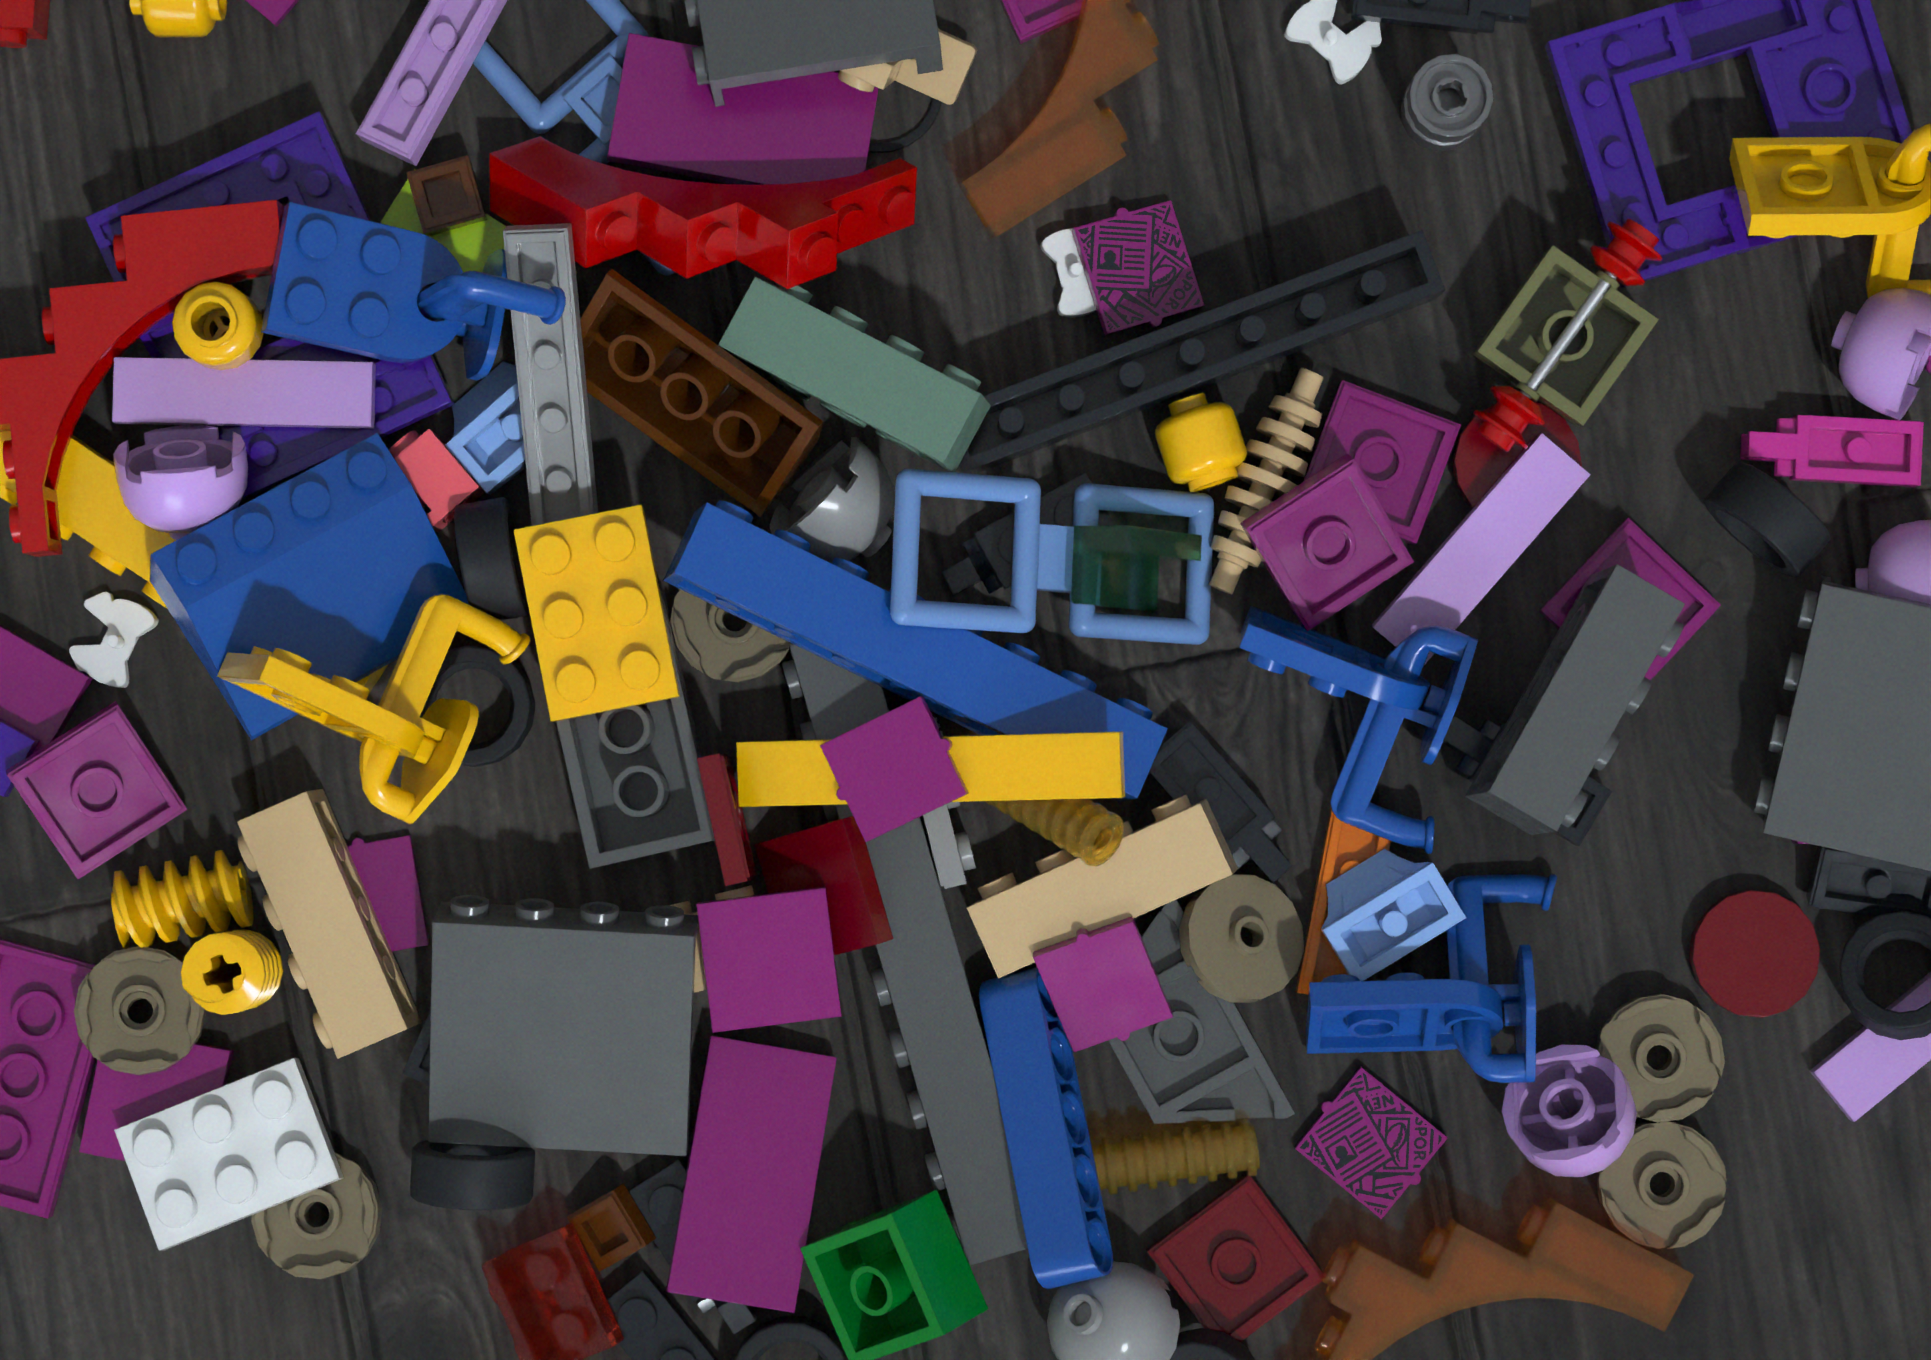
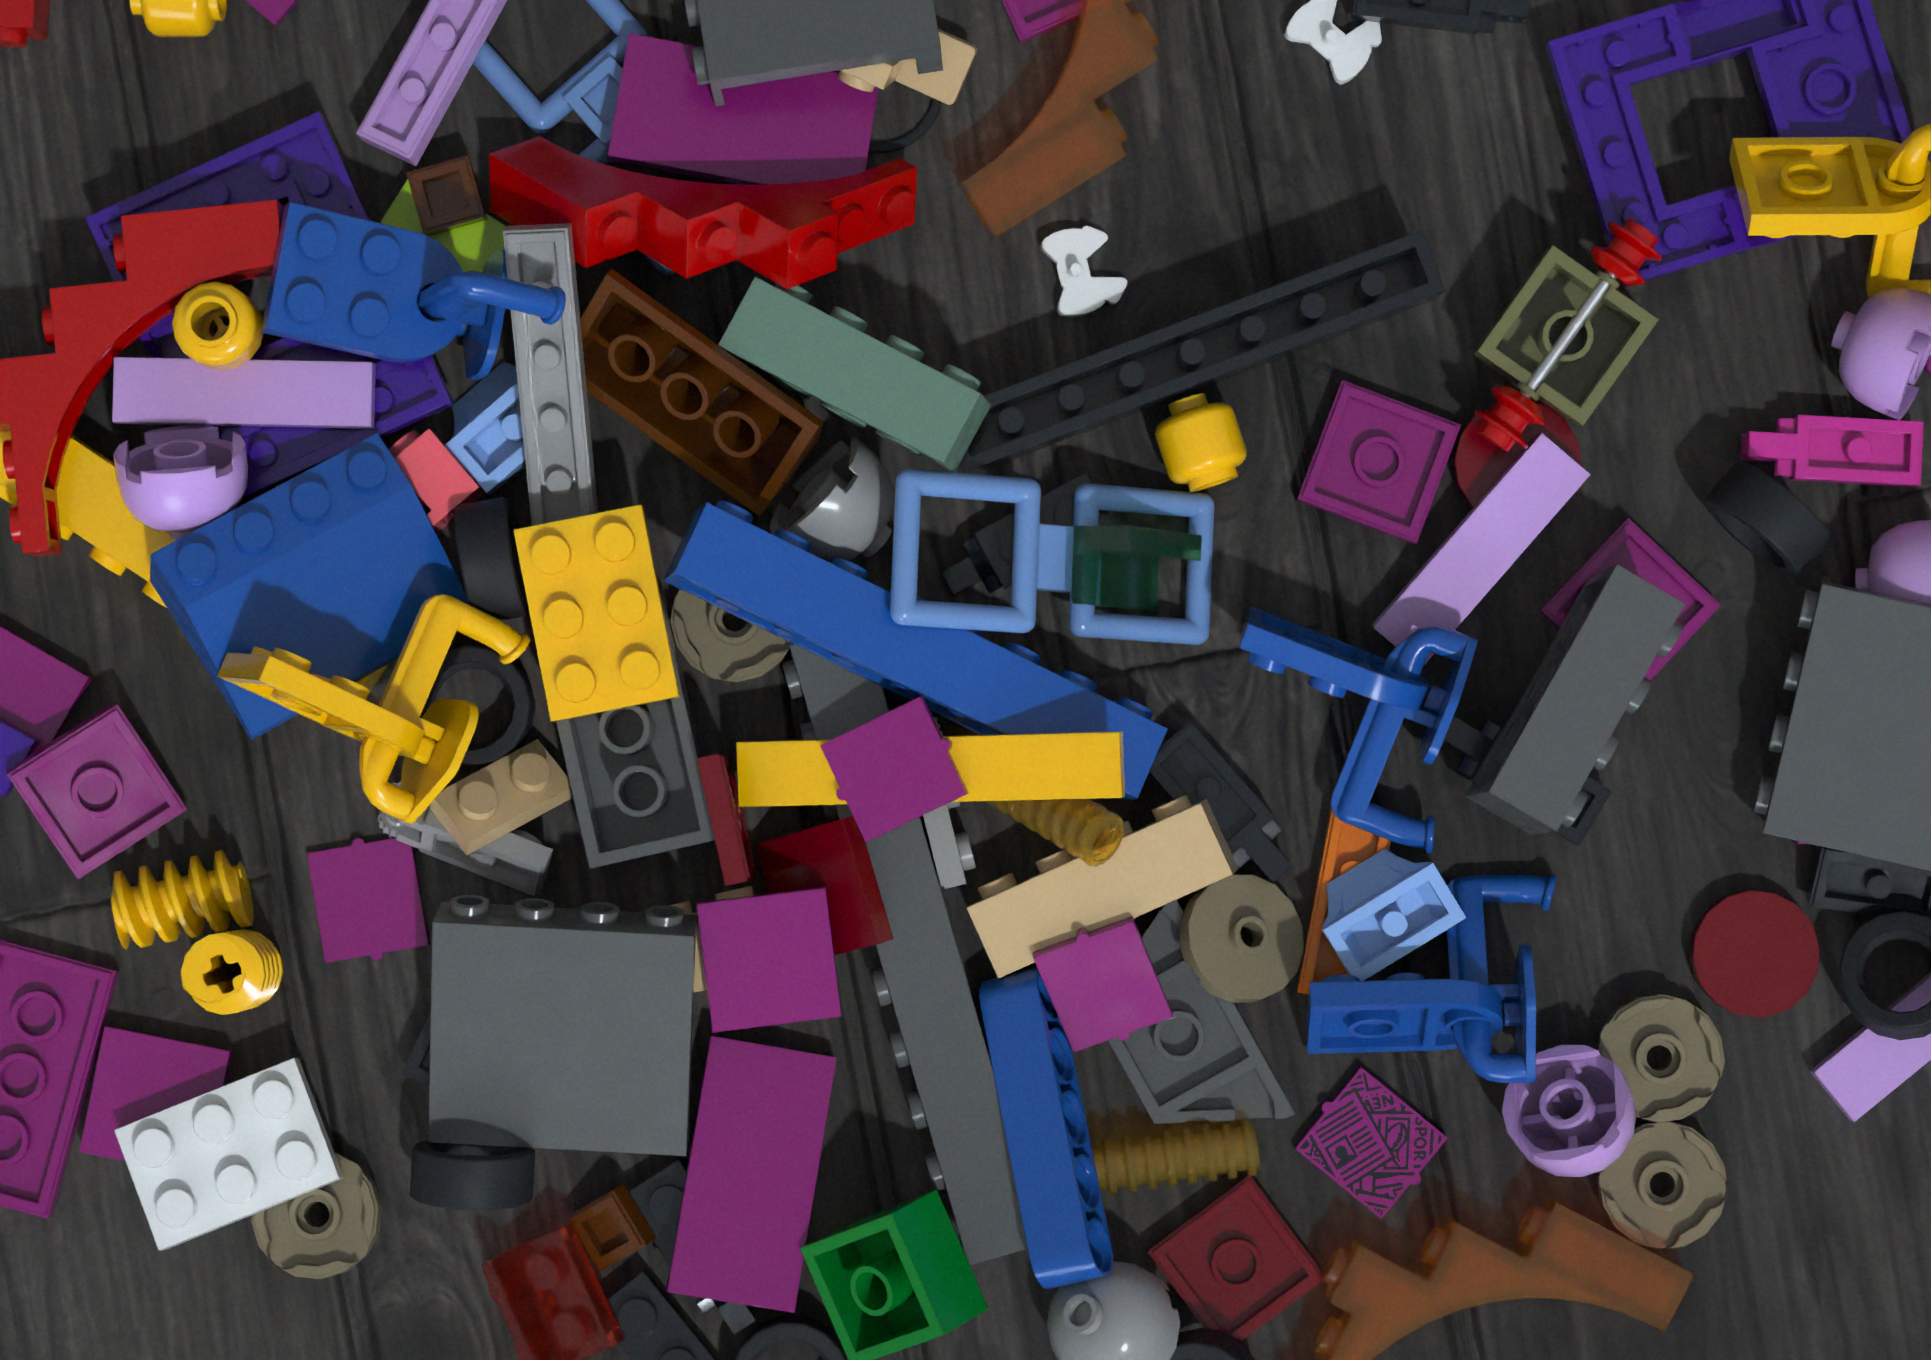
white piece [69,592,159,688] -> none
dark tan plate [74,946,206,1076] -> none
tan brick [237,789,422,1059] -> none
magenta piece [1071,200,1205,336] -> none
tan piece [1209,368,1324,595] -> none
magenta tile [1240,454,1414,631] -> none
flat silver wheel [1400,54,1493,151] -> none
none -> light grey hinge [378,781,553,896]
none -> tan plate [430,739,572,856]

